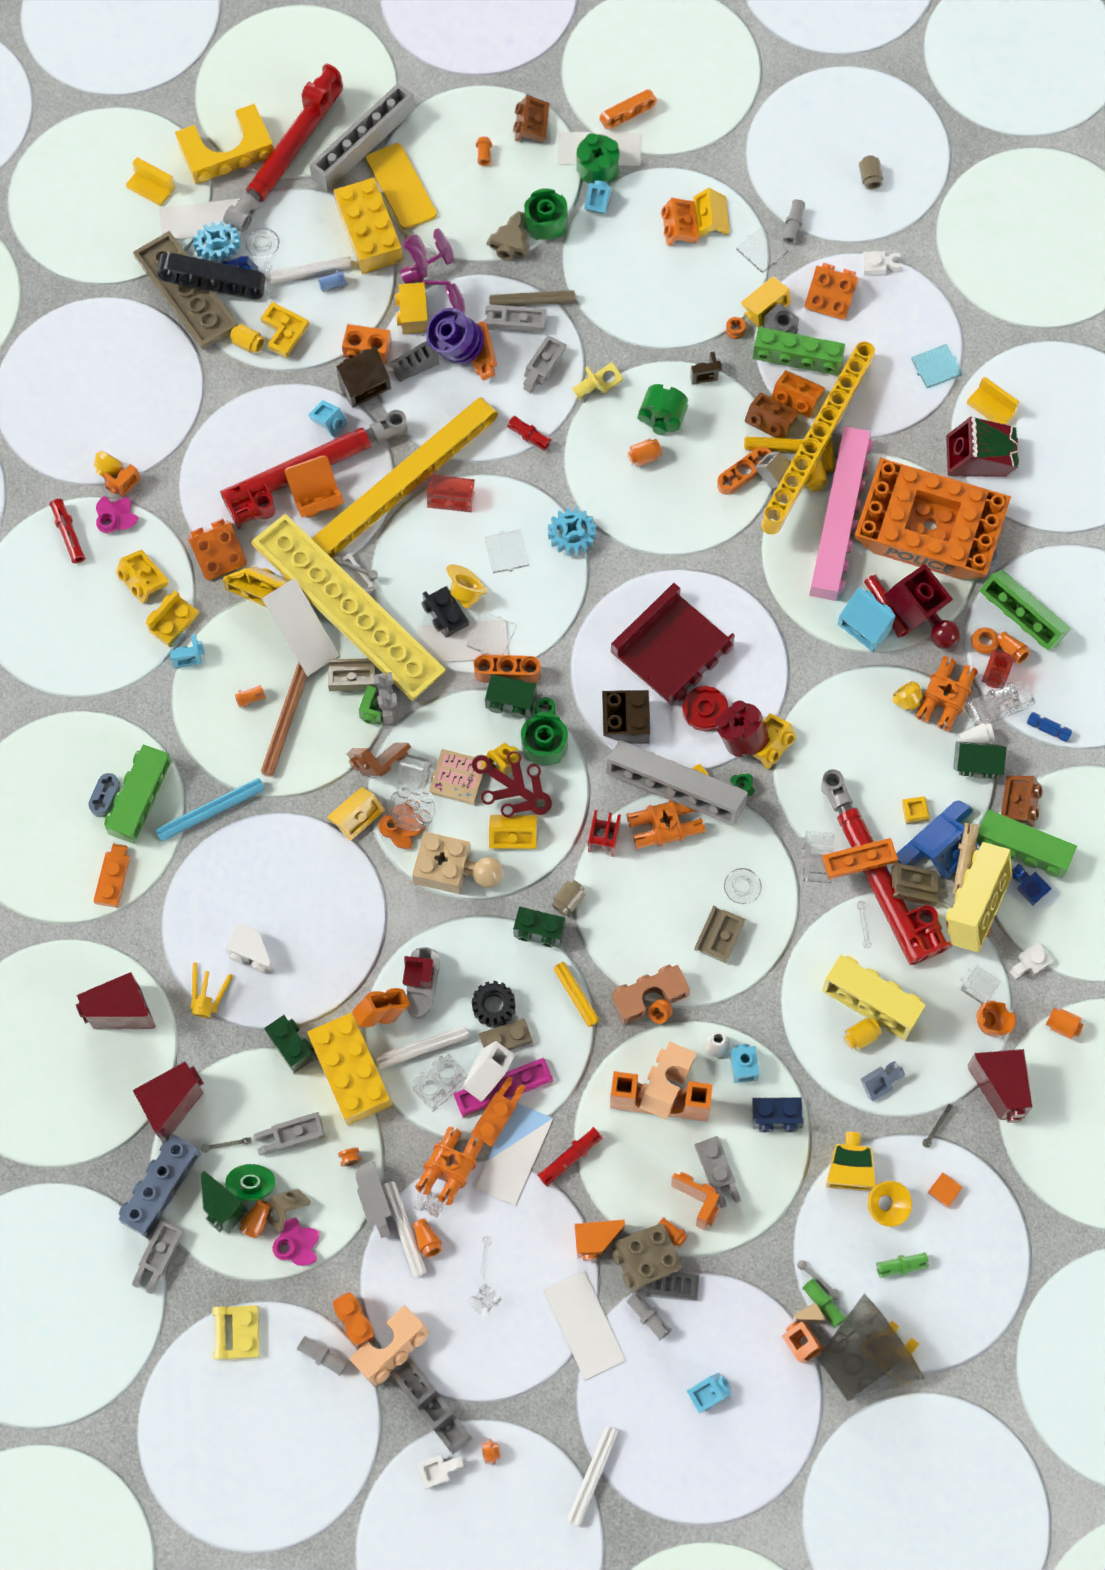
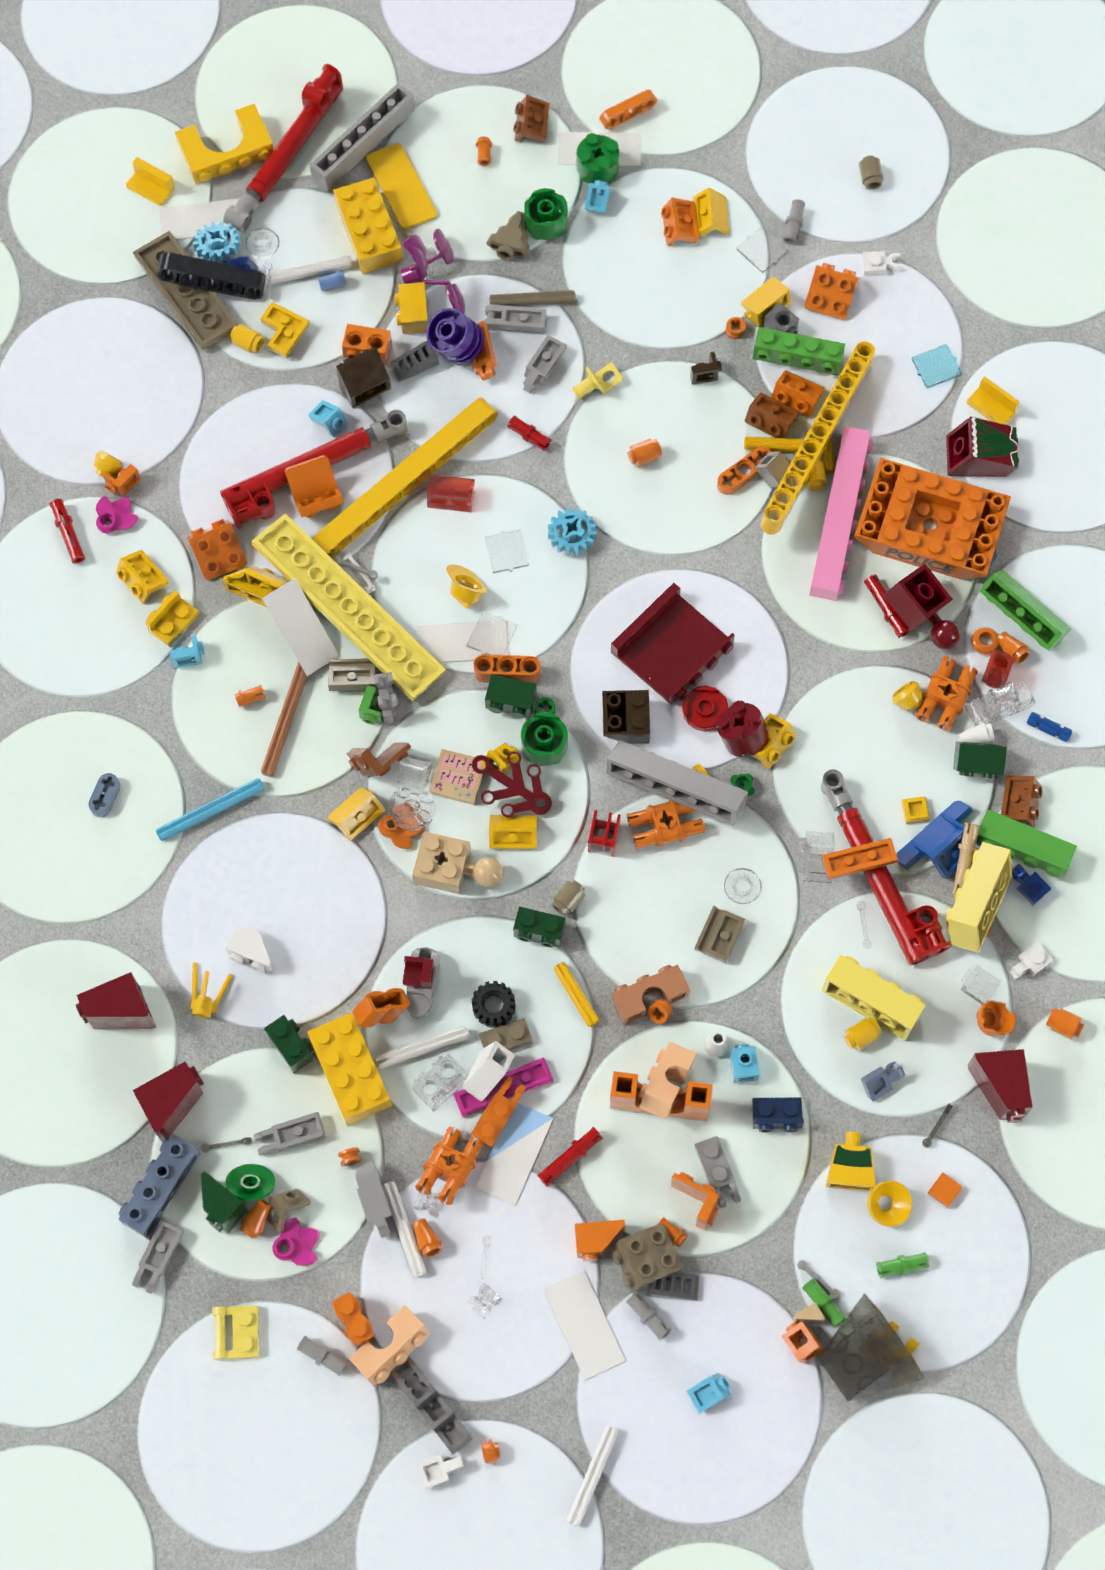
orange hinge [93,843,130,908] -> none
bright green brick [104,744,172,844] -> none
black bracket [421,586,469,638] -> none
green brick [637,384,688,435] -> none
medium azure slope [837,587,895,653] -> none
dark tan plate [891,862,939,906] -> none

